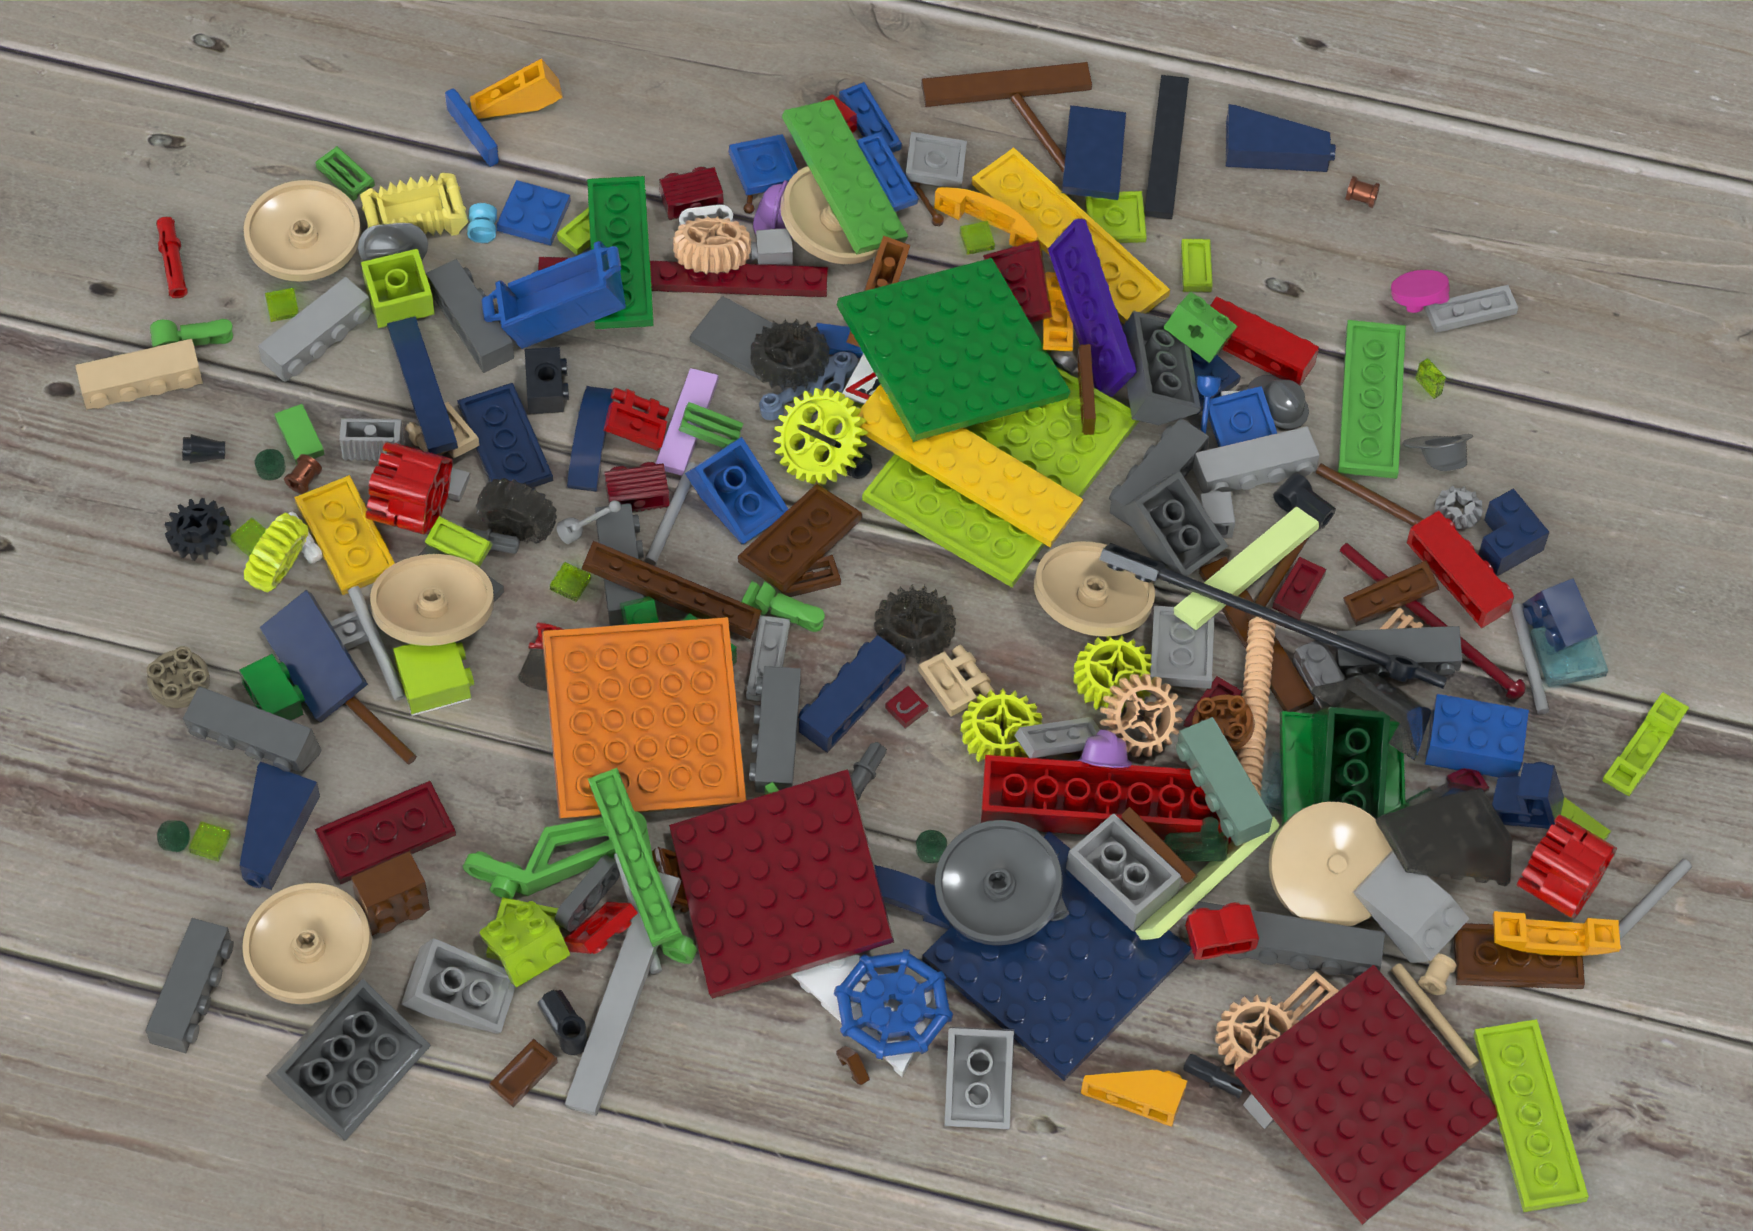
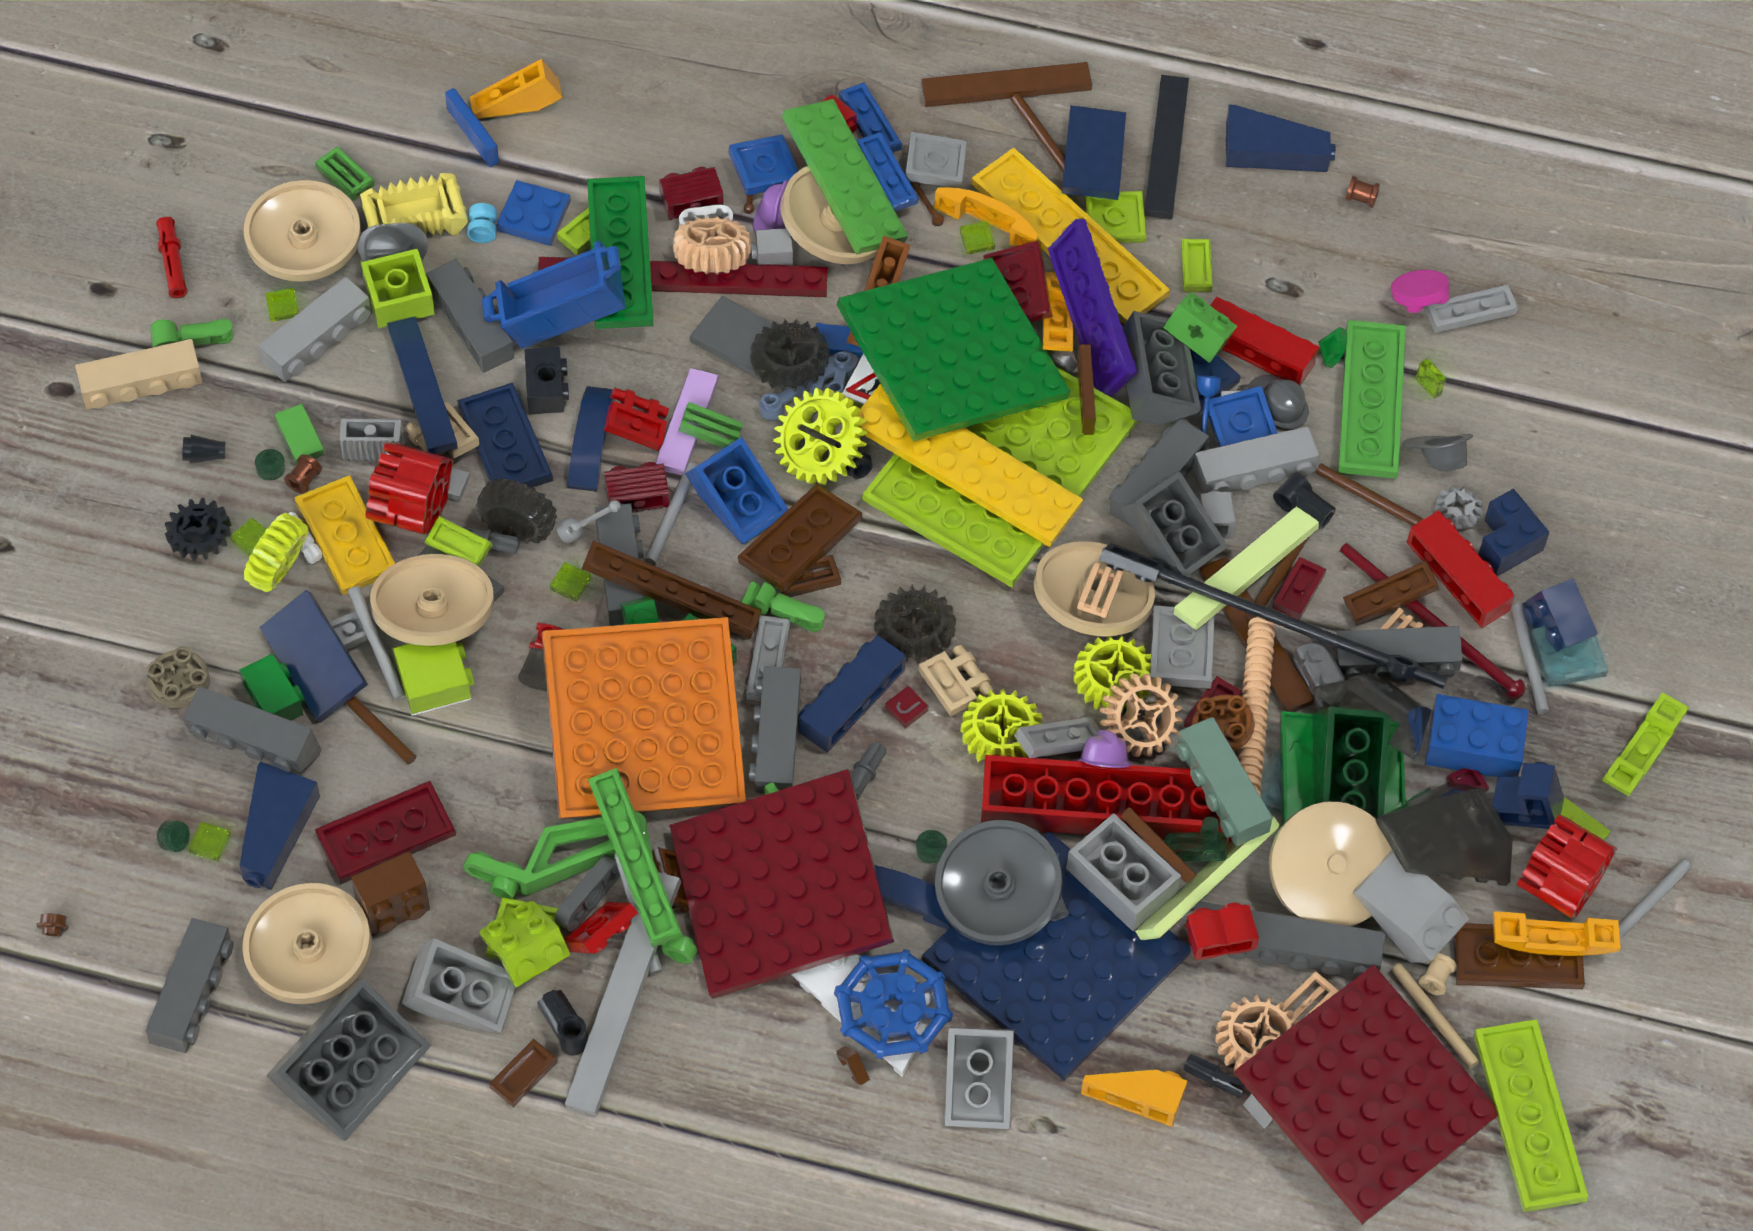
none -> reddish brown plate [36,913,68,937]
none -> light nougat tile [1077,562,1123,618]
none -> green tile [1318,327,1347,368]

